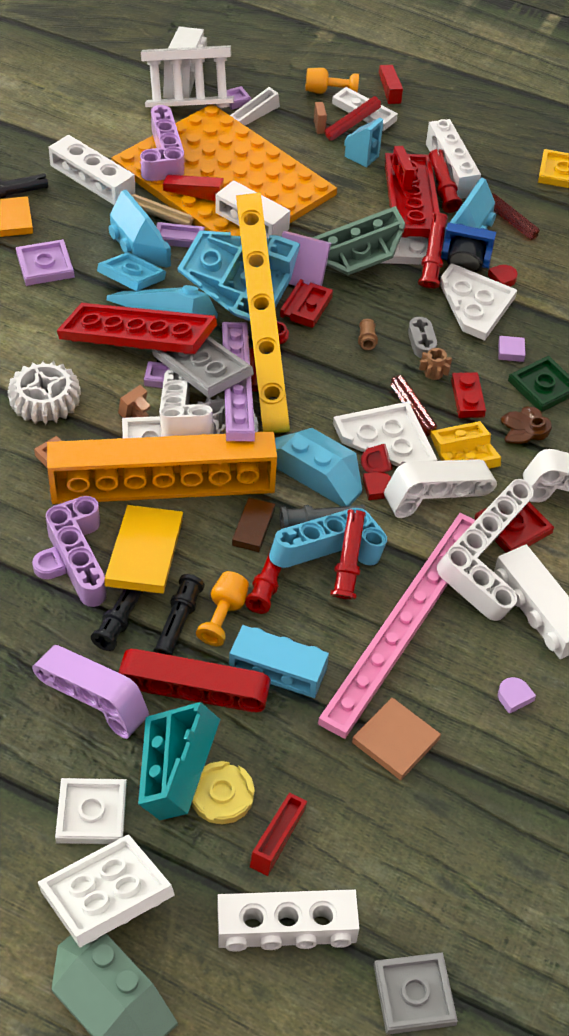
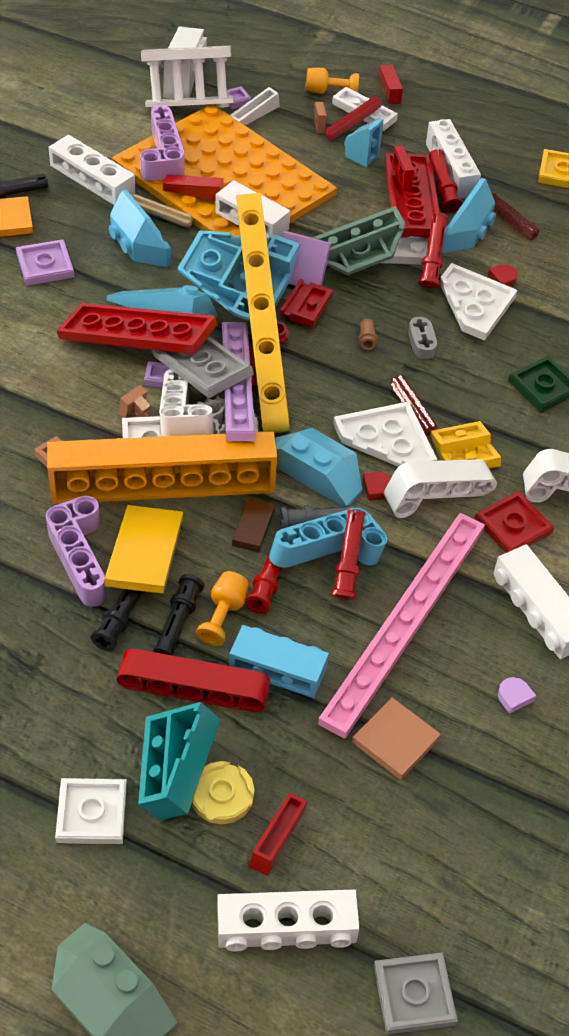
white gear [8,361,81,425] -> none
lavender tile [32,546,67,579] -> none
lavender beam [32,645,149,739] -> none
white plate [38,834,175,947] -> none
medium azure tile [97,252,166,291] -> none
lavender tile [157,222,205,248] -> none
red tile [361,444,393,473] -> none
medium nougat gear [419,348,452,380] -> none
white beam [437,479,534,621] -> none
piece [441,222,496,272] -> none
red plate [451,372,486,418] -> none
lavender tile [498,336,525,362] -> none
reddish brown plate [500,406,552,444] -> none

